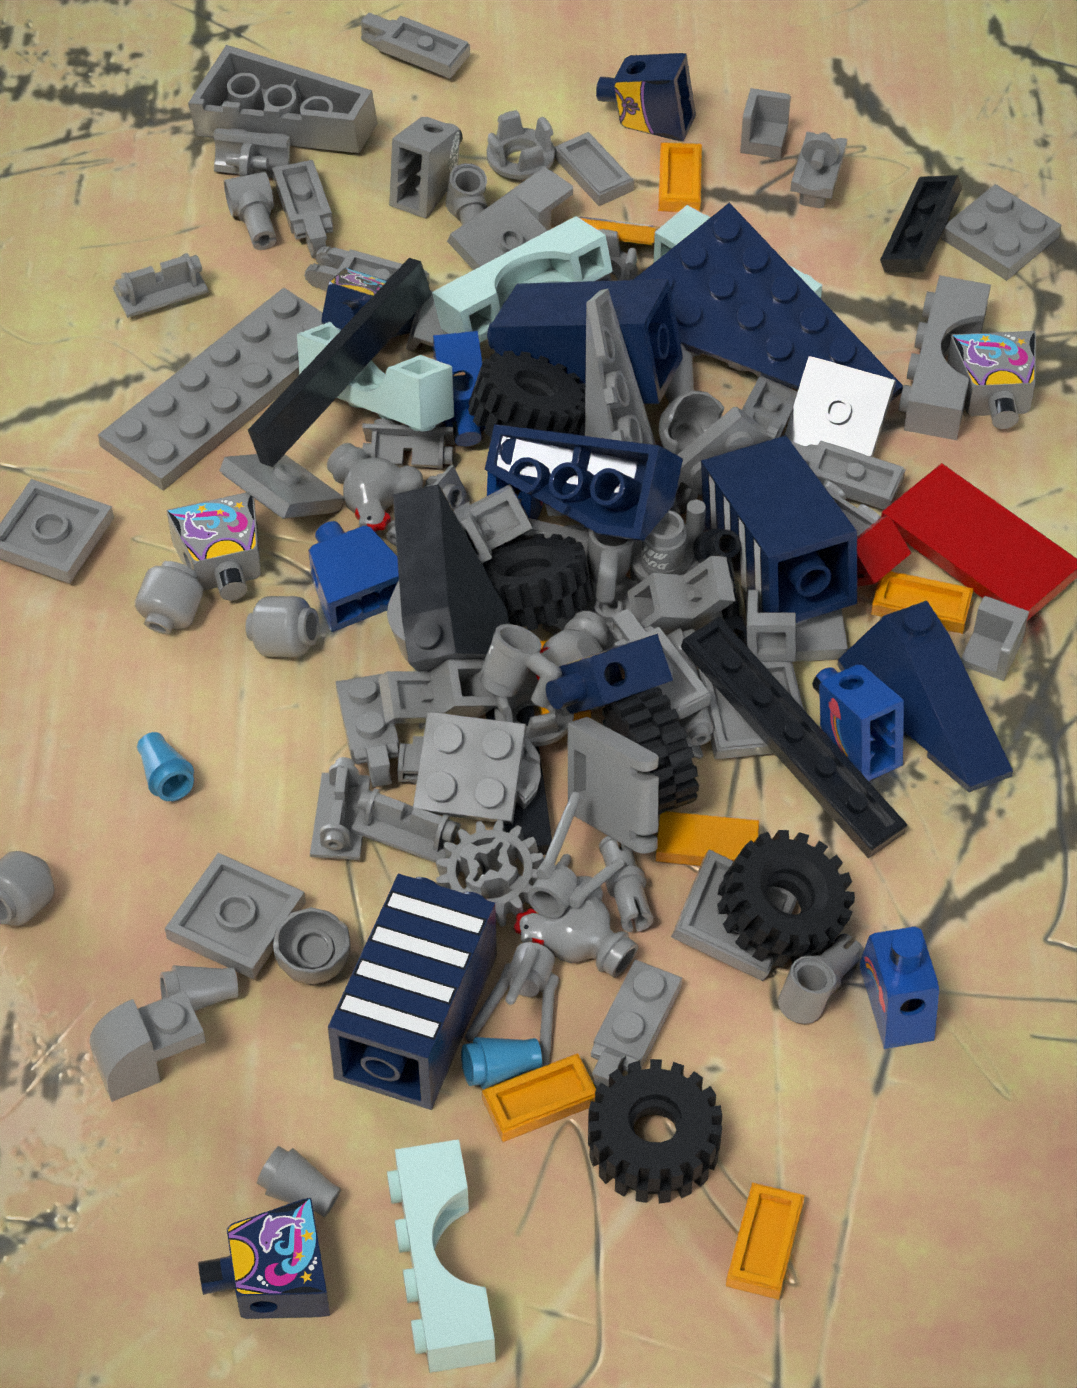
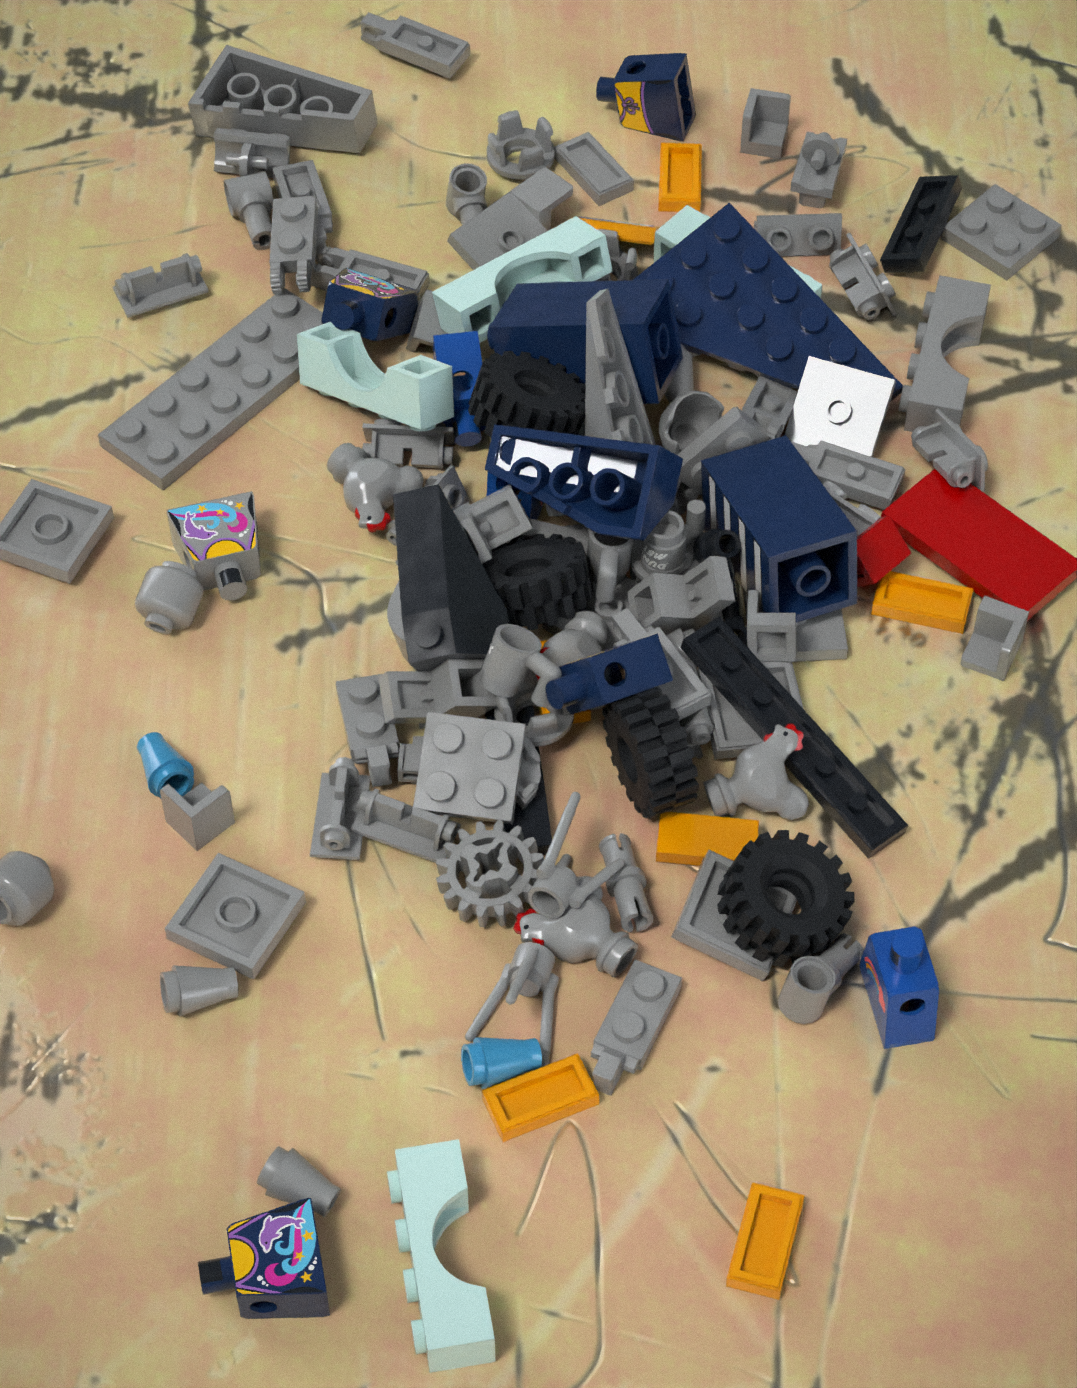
light grey brick [89,990,206,1102] -> none
light grey plate [219,454,345,519] -> none
light grey head [245,596,320,657] -> none
black tile [248,258,432,467] -> none
light grey hair [273,907,351,985] -> none
blue torso [308,521,399,632] -> none
dark blue brick [328,873,497,1110] -> none
light grey torso [389,117,463,218] -> none
light grey container [568,717,659,854] -> none
black tyre [588,1059,722,1204] -> none
blue torso [812,665,904,781] -> none
dark blue wedge [837,601,1013,792] -> none
torso [947,331,1036,429] -> none
none -> light grey panel [160,782,235,851]
none -> light grey hinge [269,196,318,294]
none -> light grey animal [703,723,809,820]
none -> light grey hinge [754,213,842,256]
none -> light grey hinge [829,233,897,320]
none -> light grey hinge [911,409,988,492]

